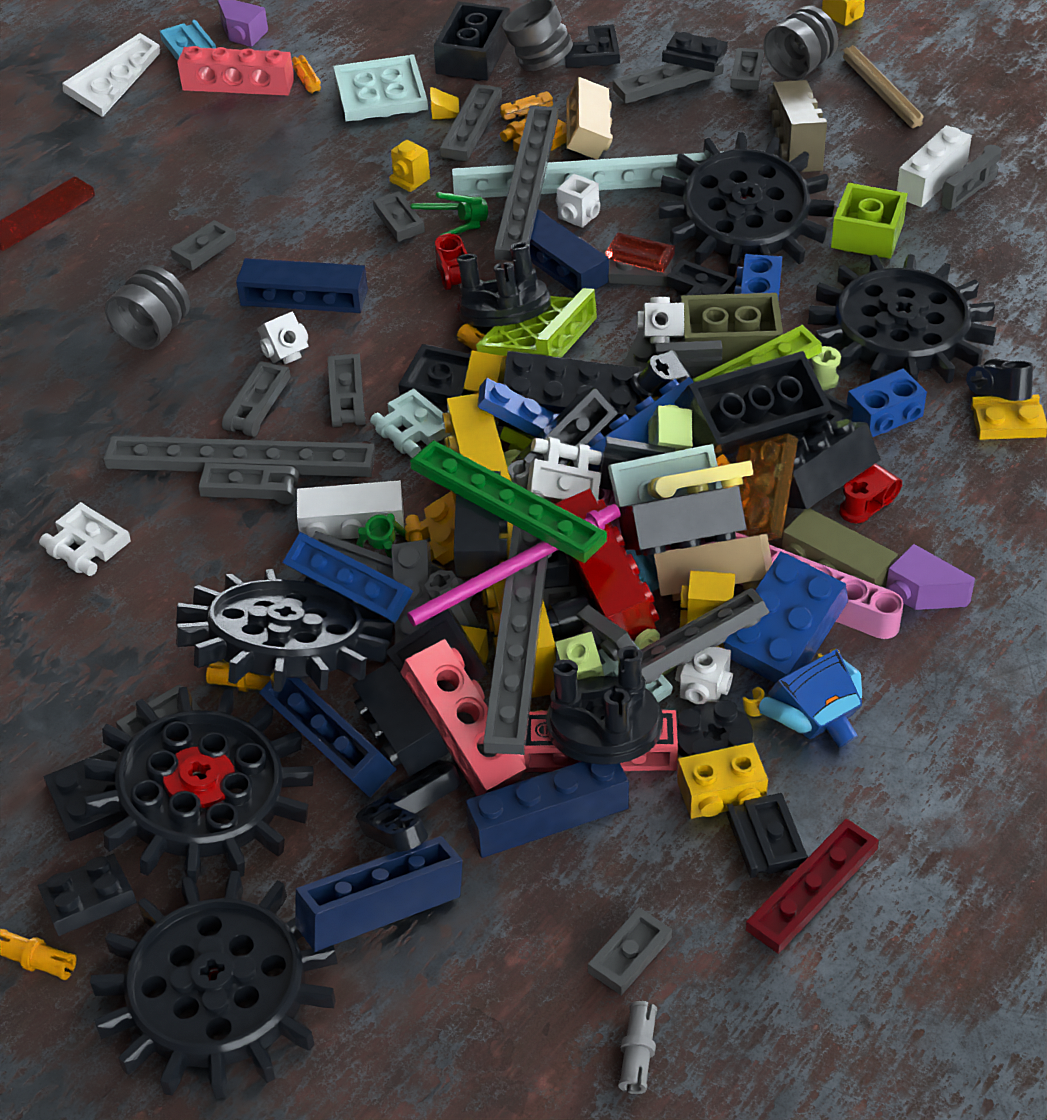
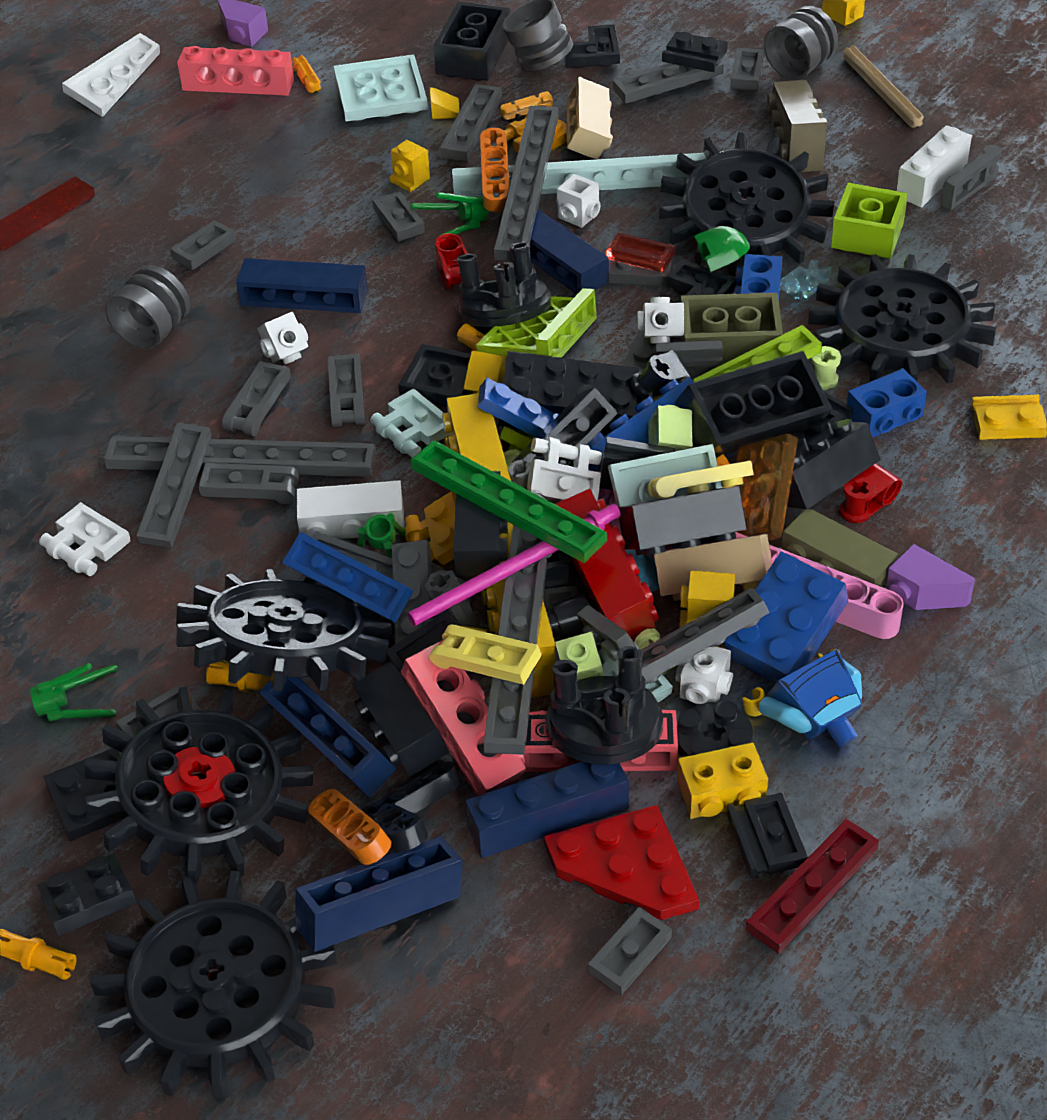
medium azure plate [160,20,216,61] -> none
light grey pin [618,1001,658,1094] -> none
black piece [966,358,1033,401] -> none
none -> green plant [30,663,118,722]
none -> dark grey plate [137,422,212,548]
none -> orange beam [308,789,392,865]
none -> light yellow plate [429,625,542,685]
none -> orange beam [480,127,509,212]
none -> red plate [544,805,700,920]
none -> green brick [694,226,750,272]
none -> clear light blue plate [780,259,832,302]

